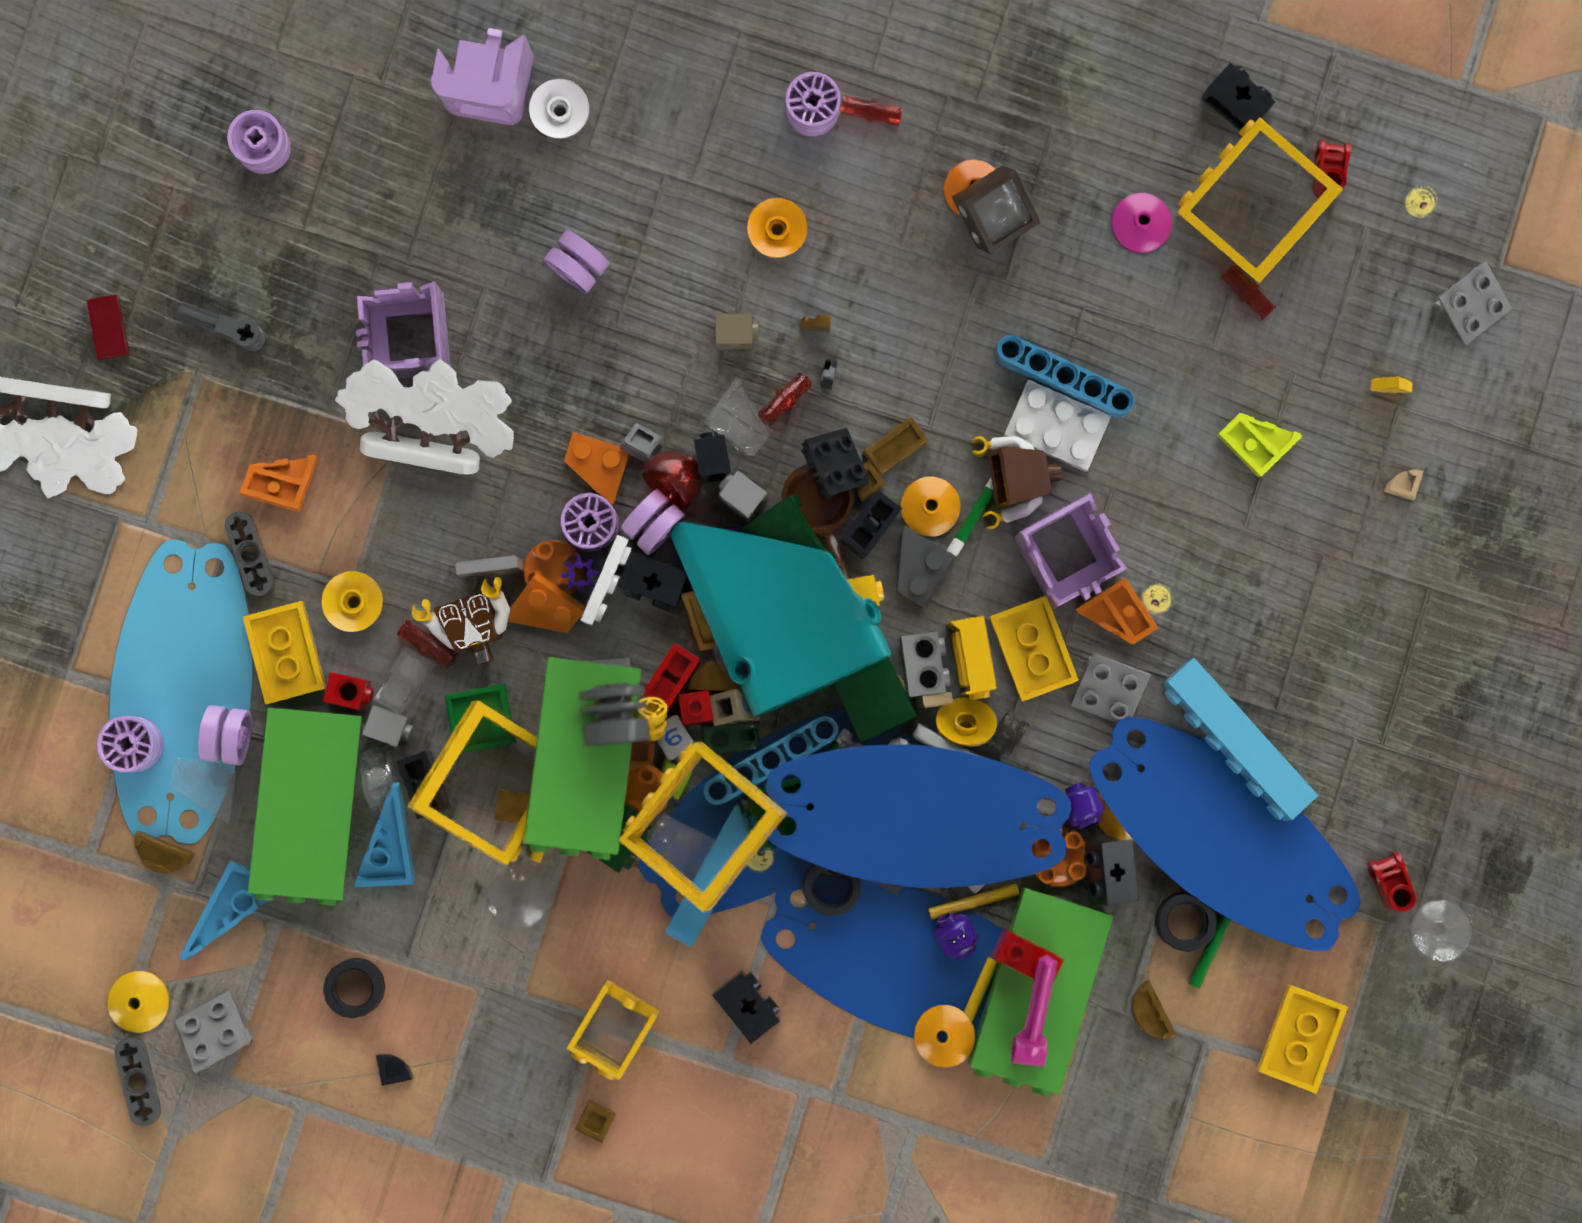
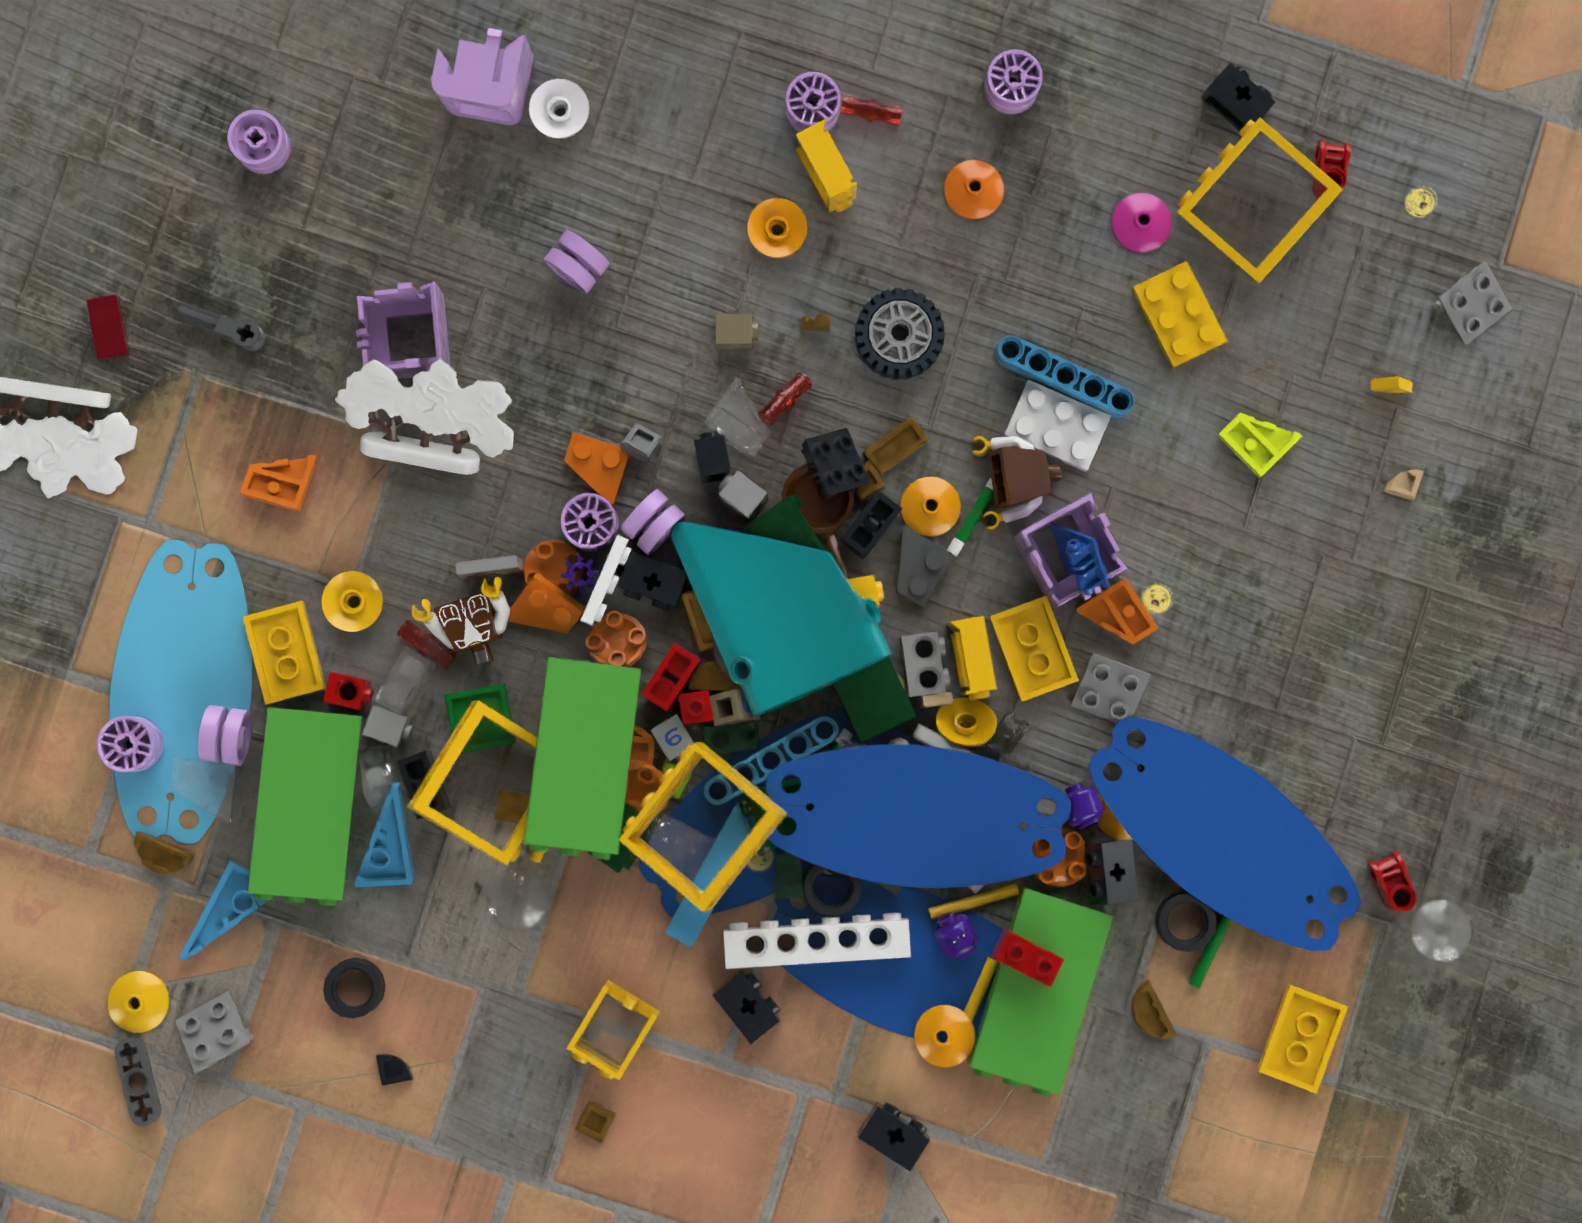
dark grey beam [225,512,275,597] -> none
dark grey wheel [579,683,650,746] -> none
yellow wheel [636,697,667,741] -> none
clear red cylinder [641,451,702,511] -> none
black tile [820,358,838,390] -> none
piece [952,166,1041,254] -> none
dark pink axle [1011,956,1057,1067] -> none
medium azure brick [1161,658,1318,821] -> none
clear red pin [1220,264,1276,320] -> none
none -> orange dish [585,610,647,667]
none -> white brick [723,913,911,969]
none -> clear green leg [775,847,804,898]
none -> yellow window [795,119,857,213]
none -> wheel [855,288,945,380]
none -> black brick [857,1102,930,1172]
none -> lavender wheel [984,49,1043,114]
none -> blue hinge [1050,523,1110,595]
none -> yellow plate [1132,261,1227,369]

